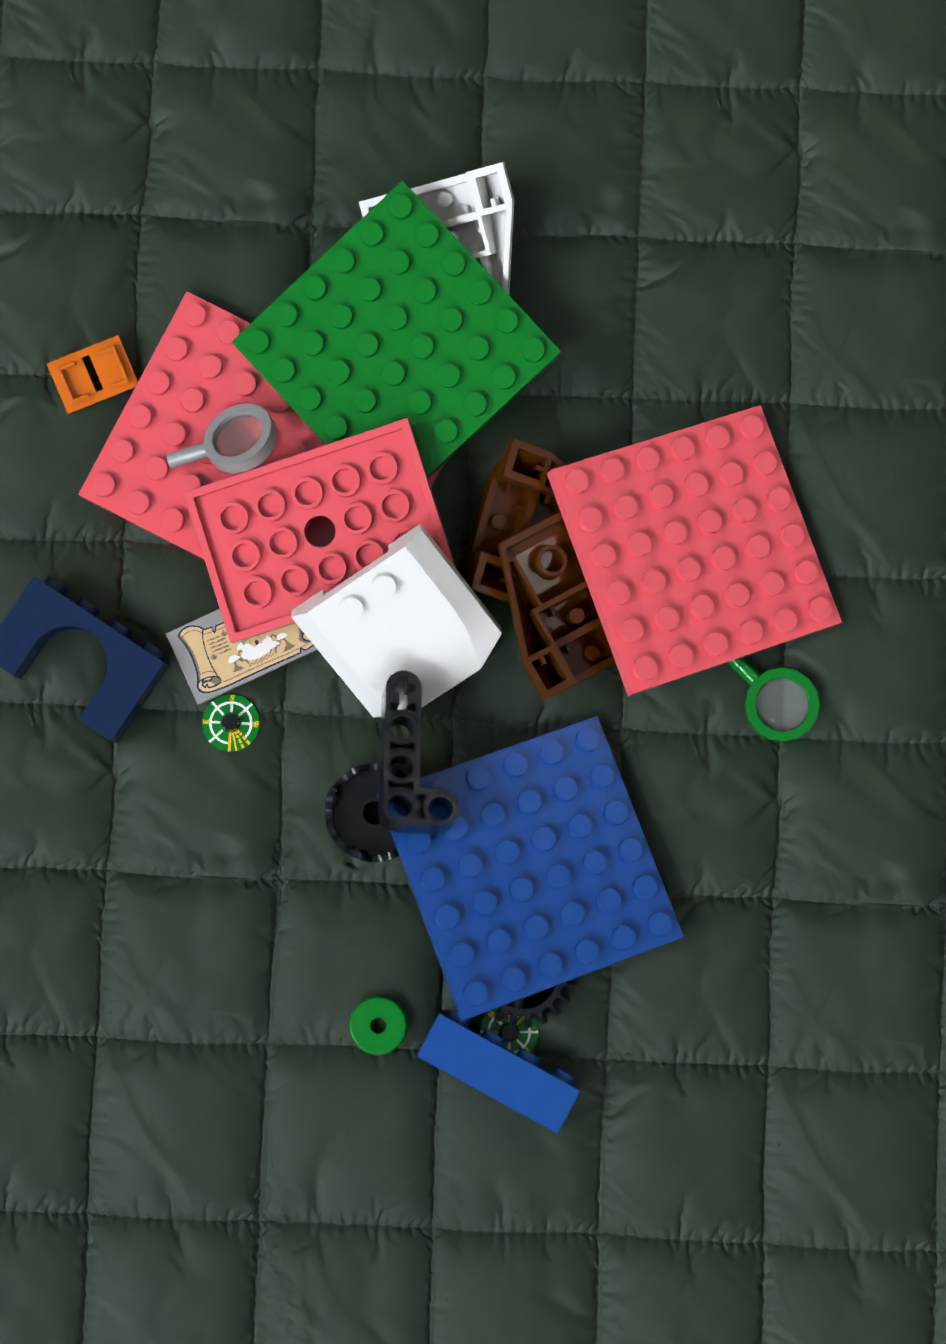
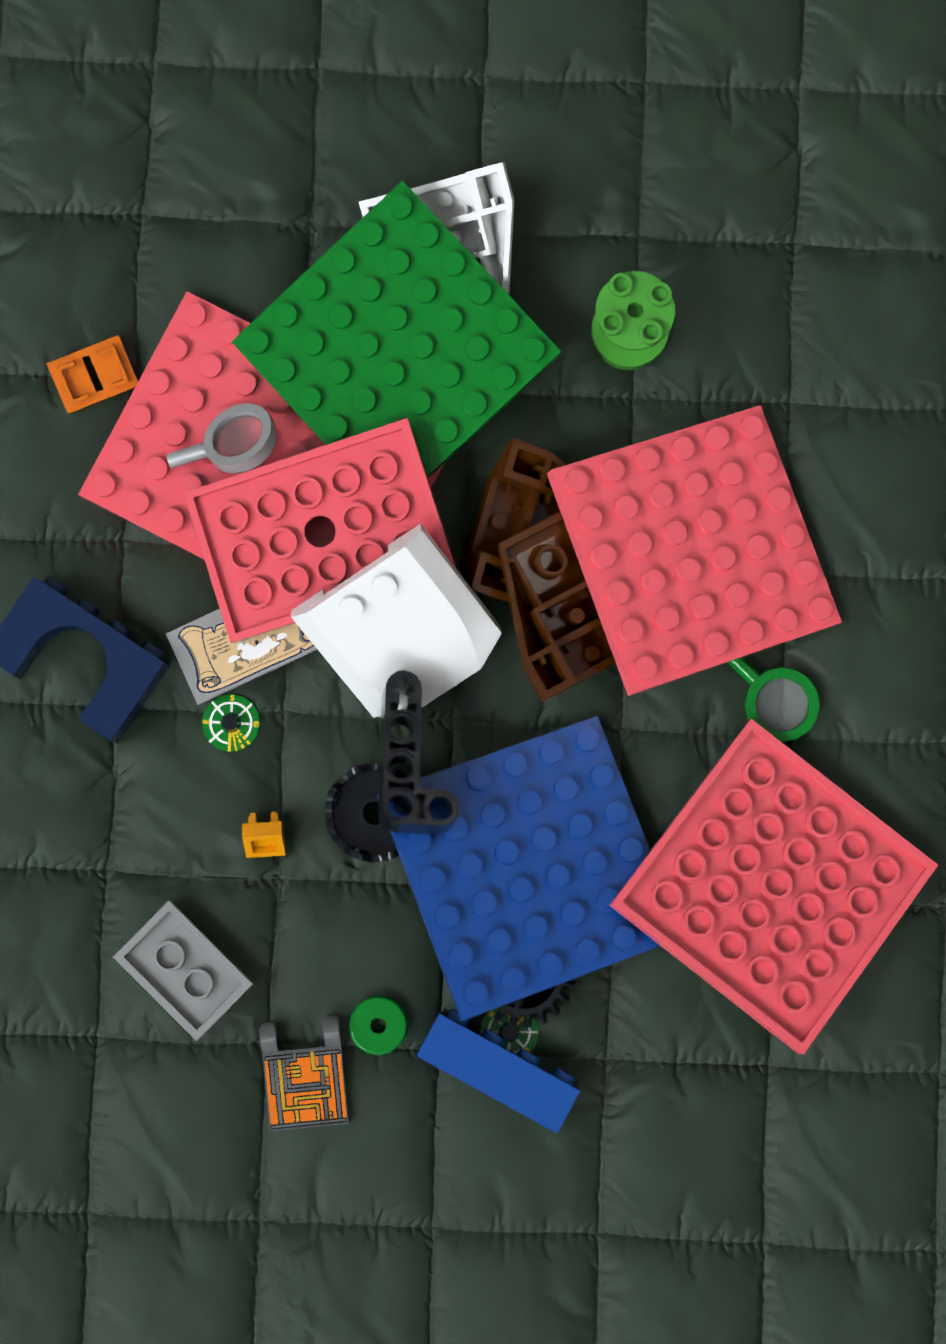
none -> light grey plate [113,900,254,1041]
none -> light orange tile [242,811,286,858]
none -> flag [259,1016,349,1132]
none -> bright green piece [591,271,675,370]
none -> coral plate [609,719,938,1055]

